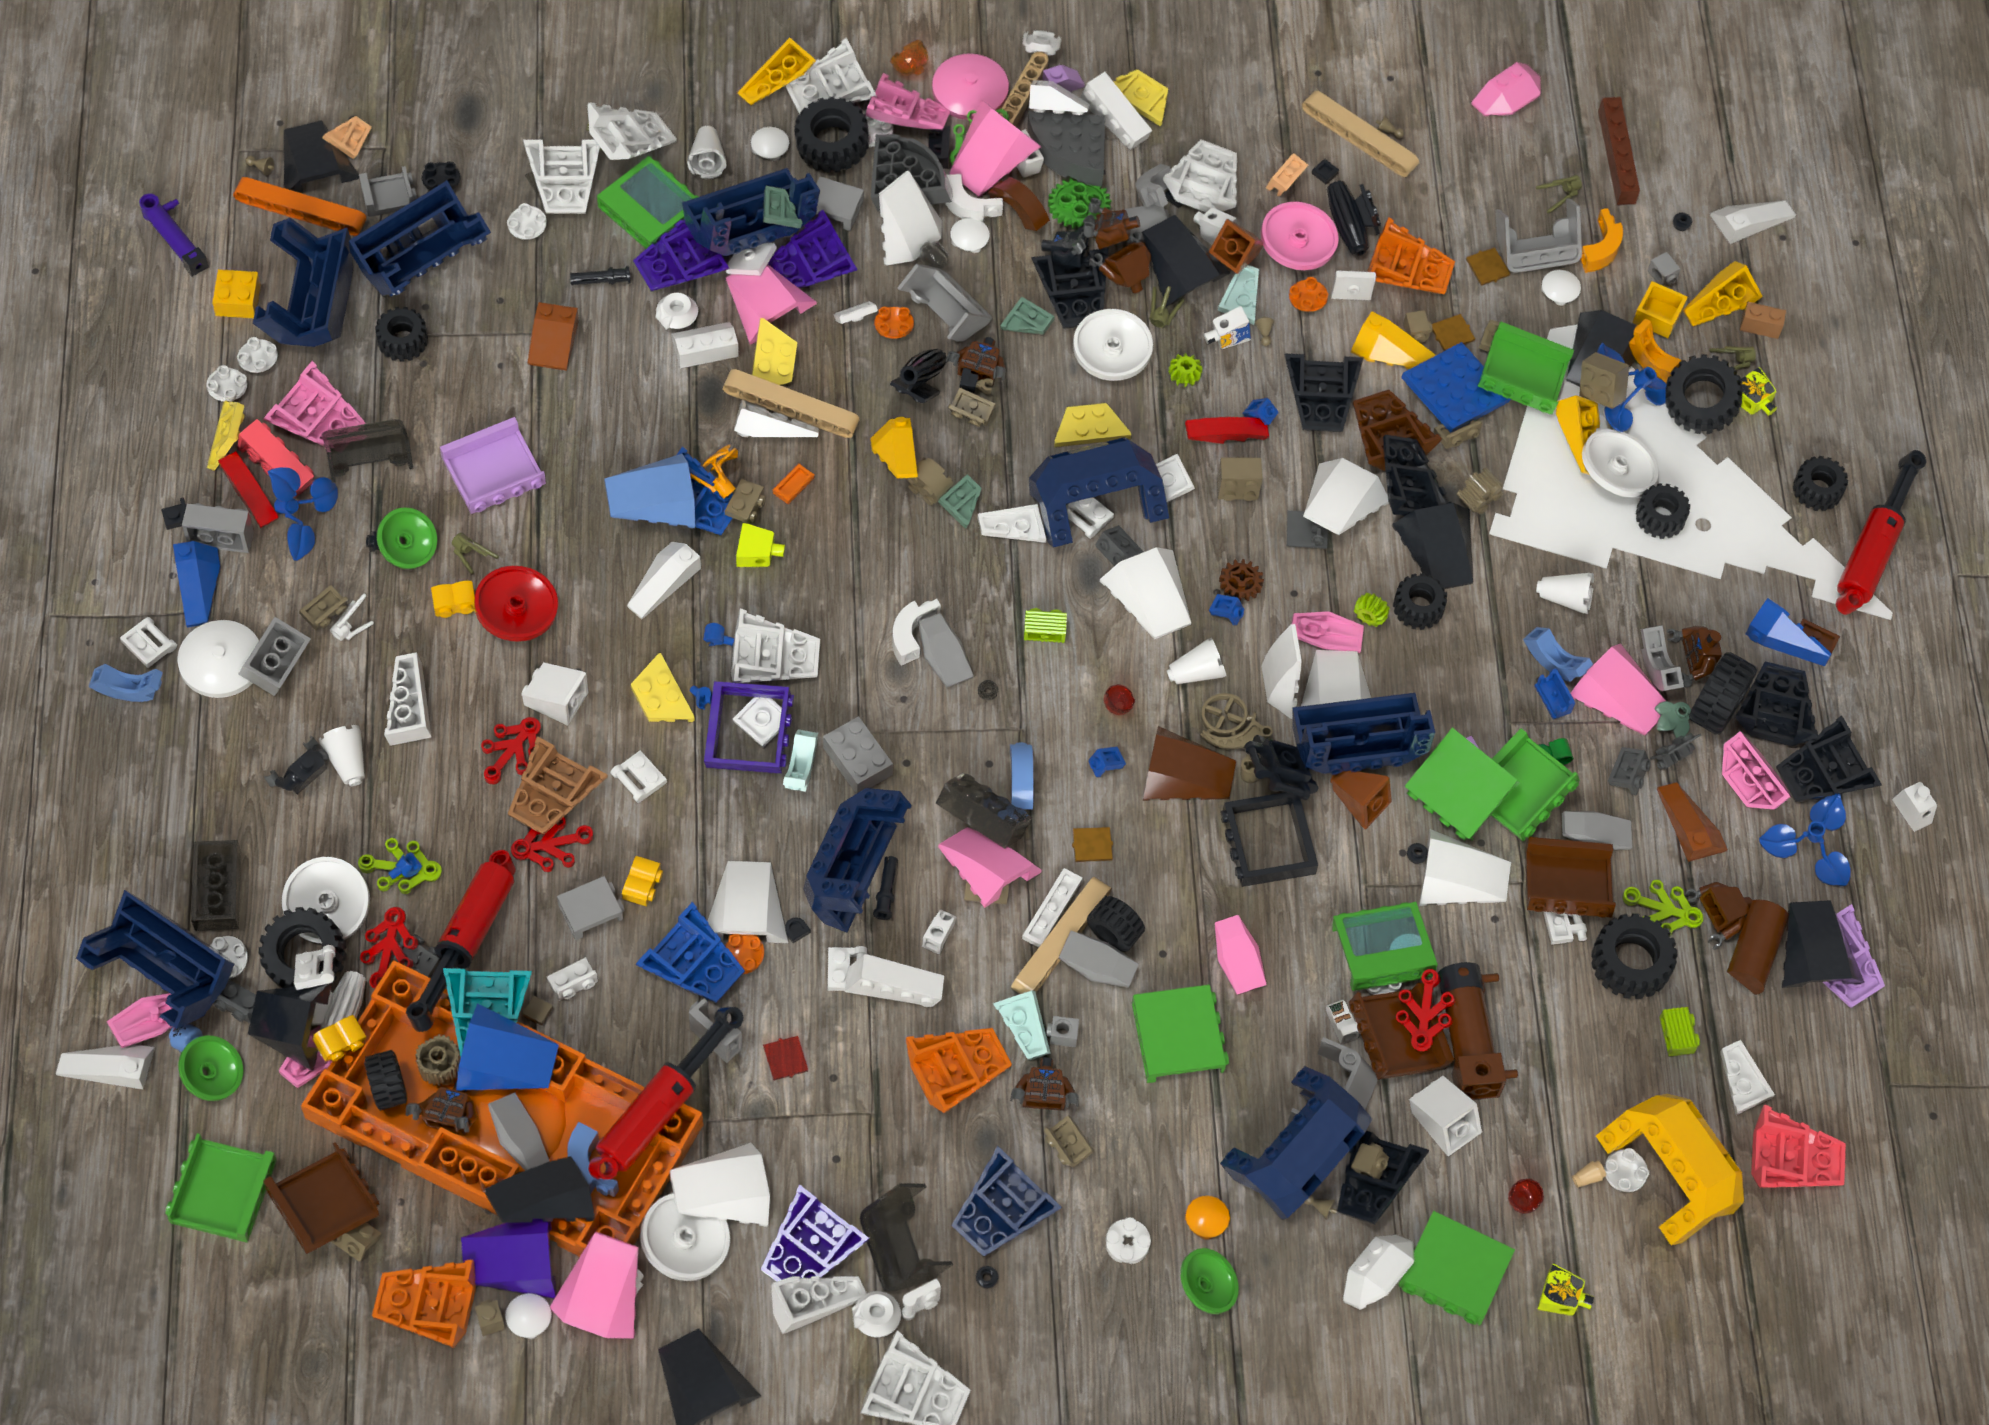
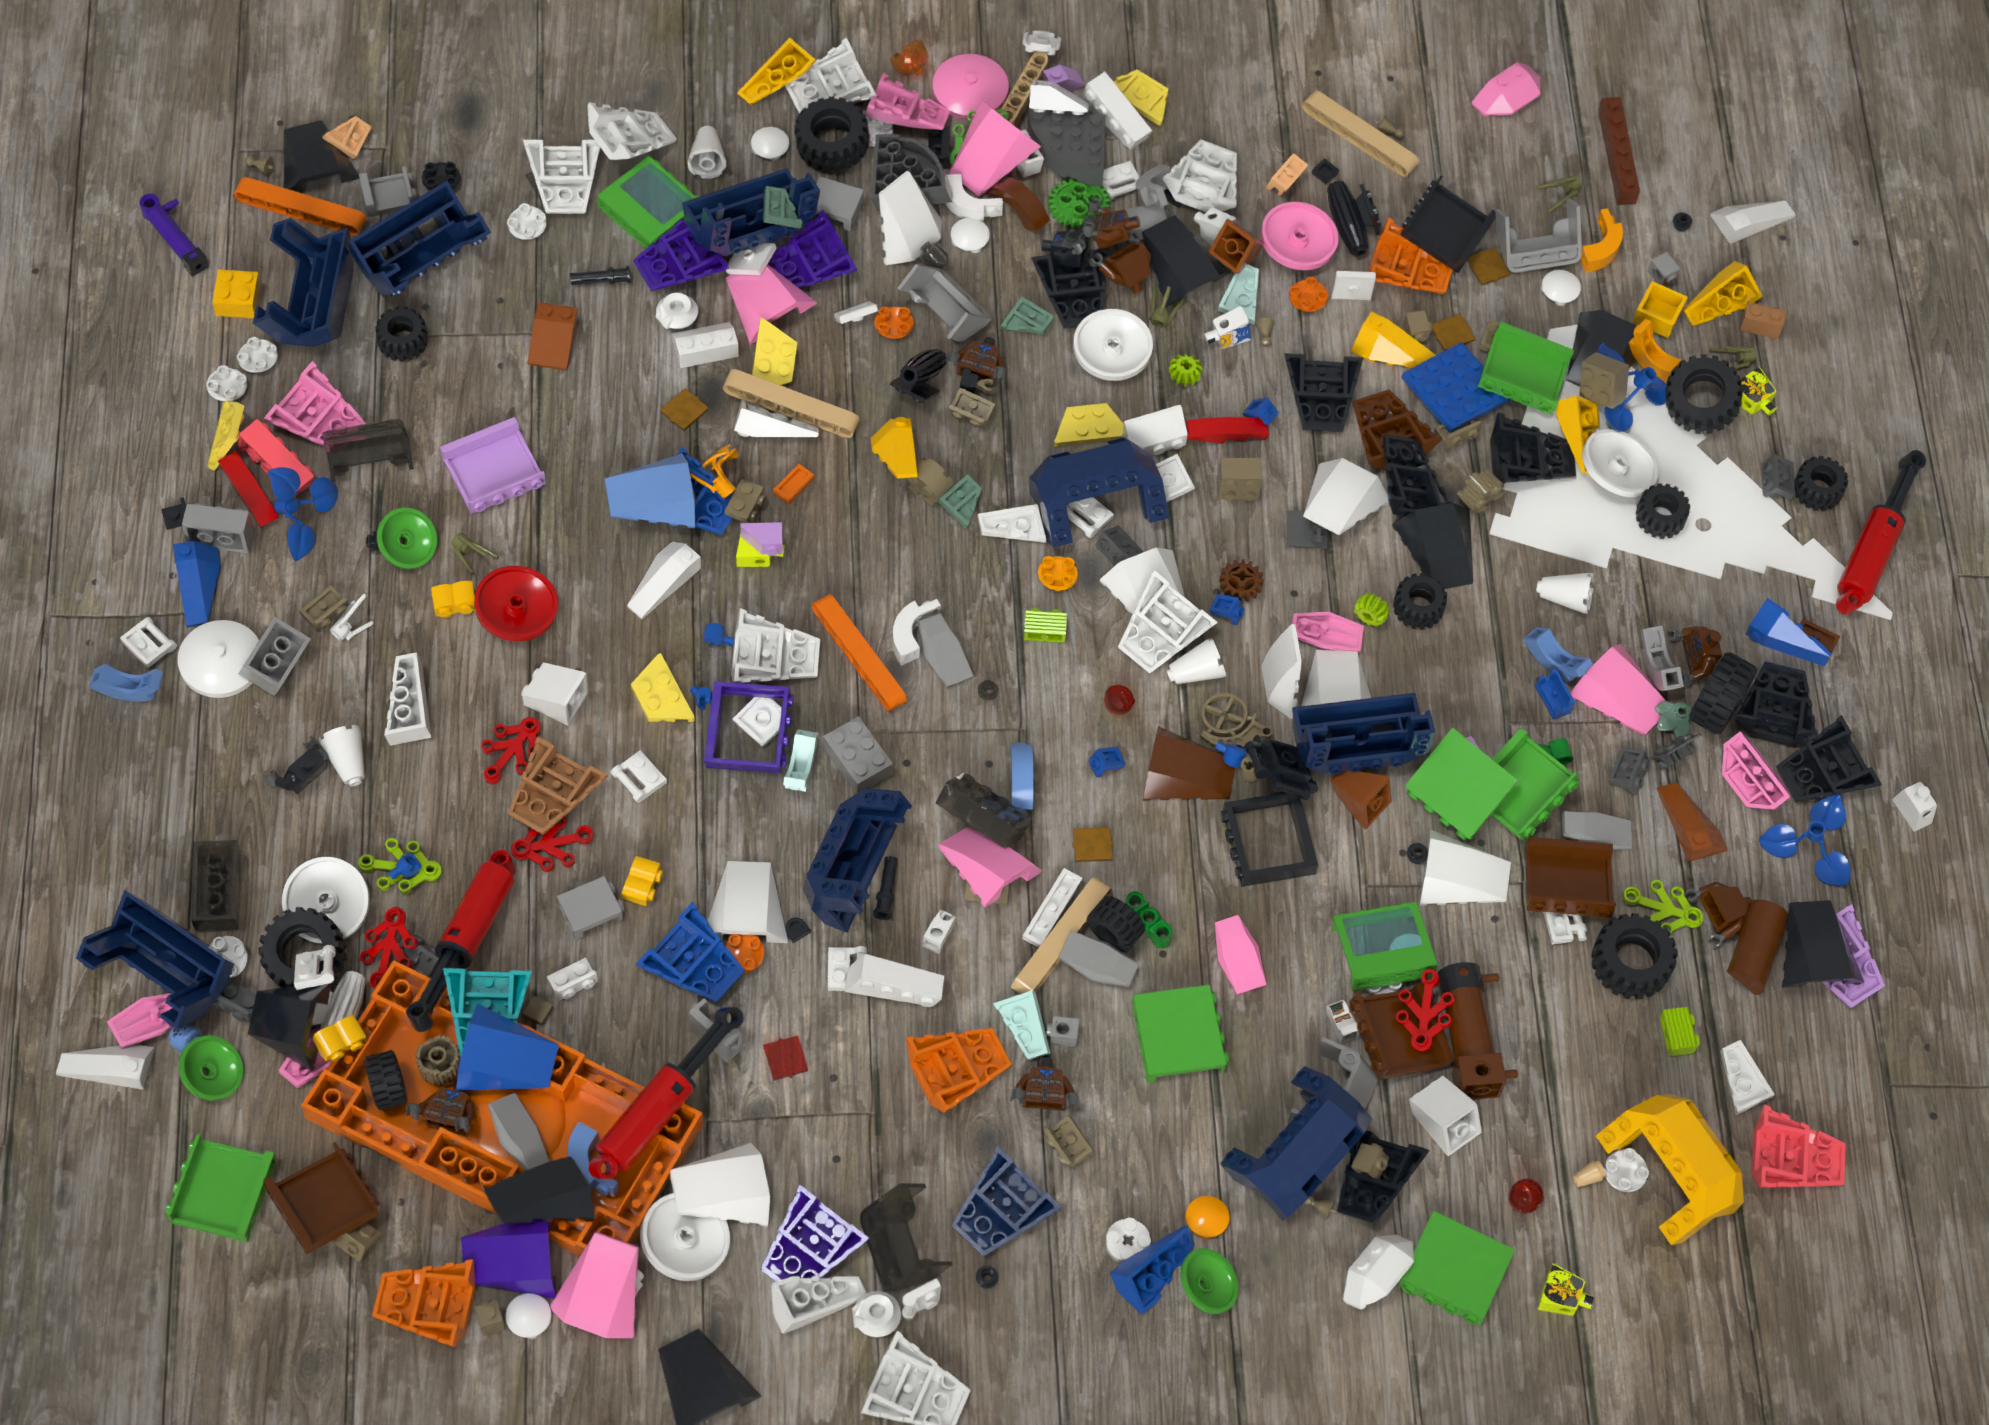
none -> pearl gold piece [660,388,709,431]
none -> lavender slope [741,522,783,556]
none -> orange beam [811,594,907,712]
none -> light orange dish [1037,556,1078,591]
none -> white plate [1101,161,1140,200]
none -> blue wedge [1110,1226,1195,1314]
none -> white wedge [1118,570,1218,673]
none -> white slope [1122,405,1187,455]
none -> green piece [1125,891,1173,949]
none -> blue piece [1215,741,1246,767]
none -> black panel [1400,175,1496,273]
none -> black wedge [1490,412,1576,483]
none -> dark grey bracket [1761,455,1795,499]

